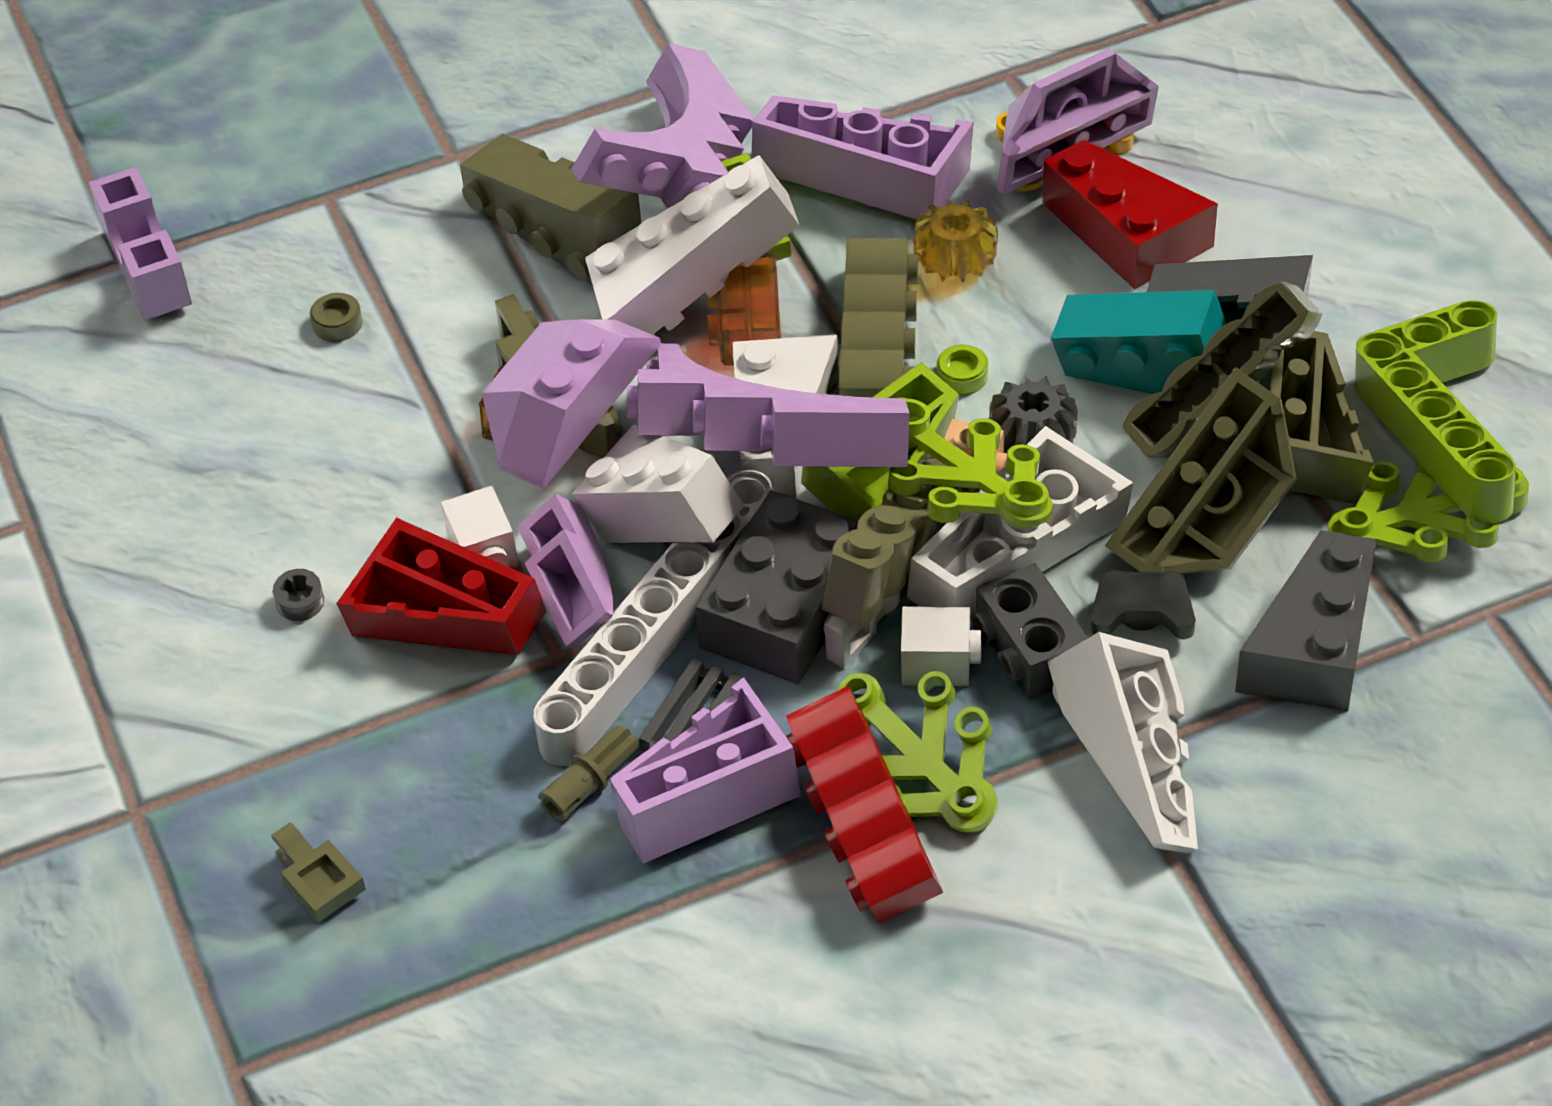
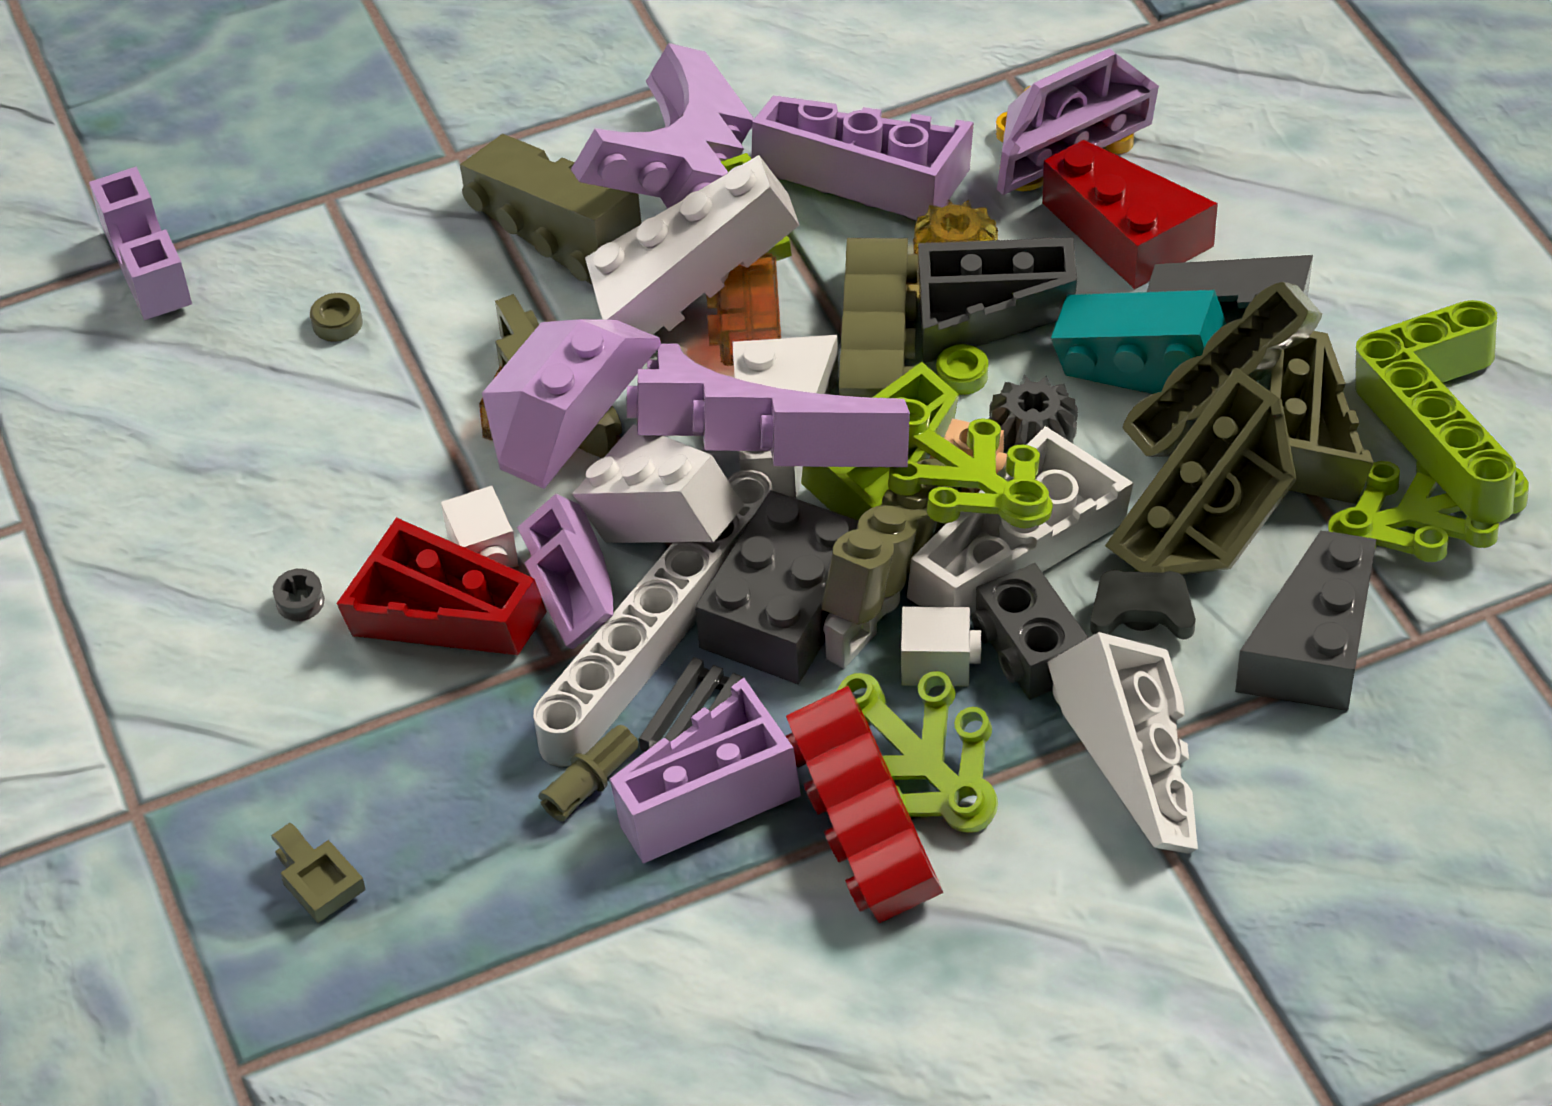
none -> dark grey wedge [918,237,1077,363]

